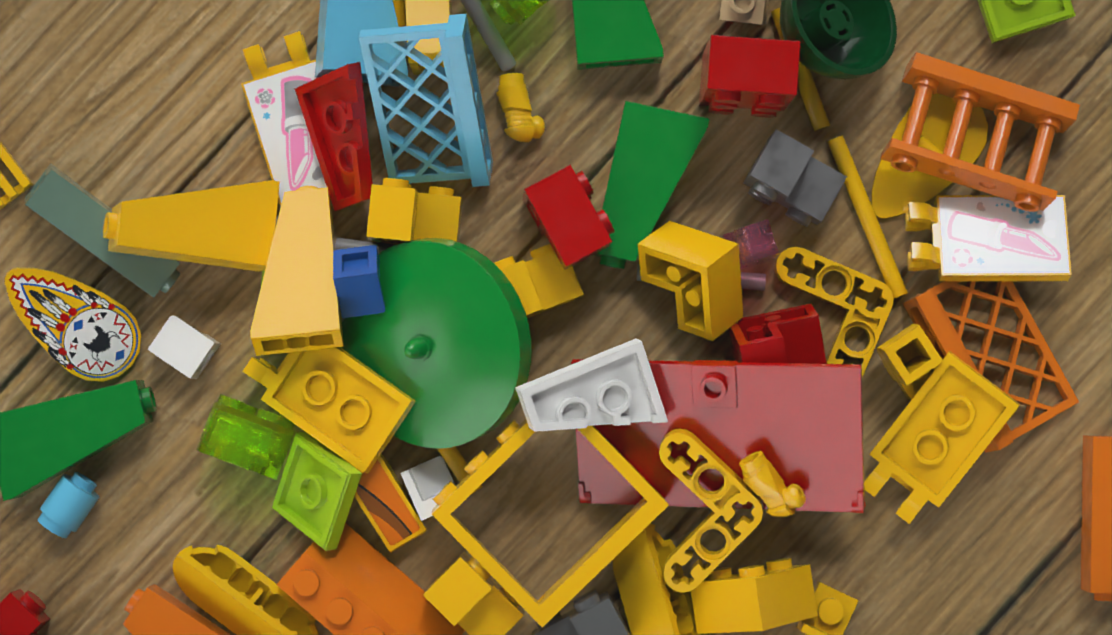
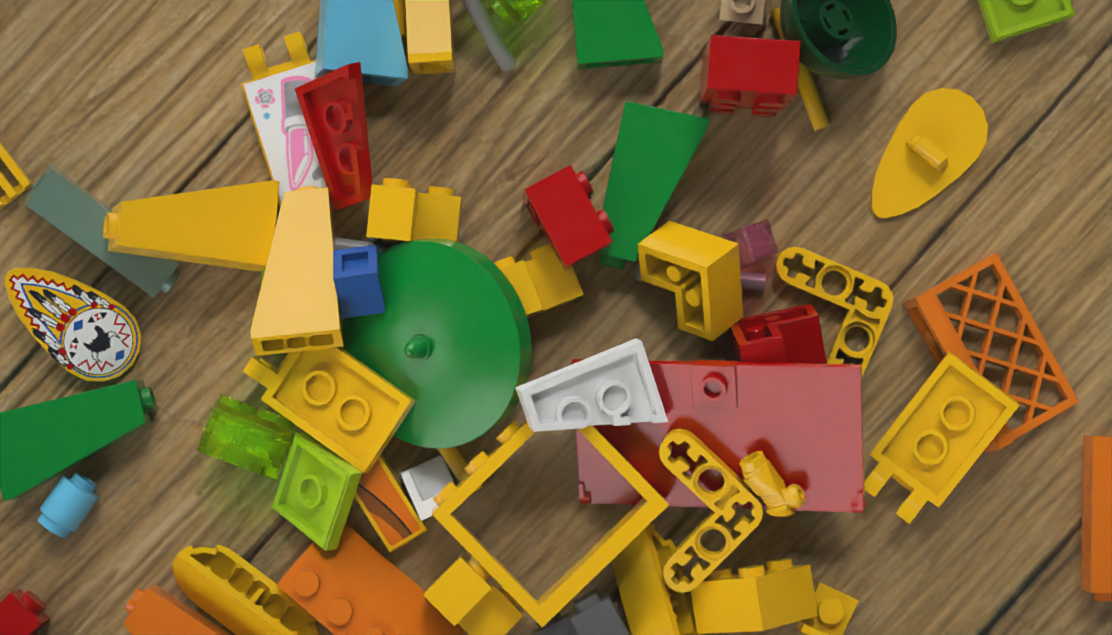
white panel [147,315,221,379] -> none
medium azure fence [359,13,493,187] -> none
yellow arm [496,73,545,143] -> none
flat silver brick [743,129,847,227] -> none
yellow bar [827,135,908,298] -> none
yellow brick [877,323,943,401] -> none
orange fence [880,52,1080,212] -> none
tile [904,195,1072,281] -> none

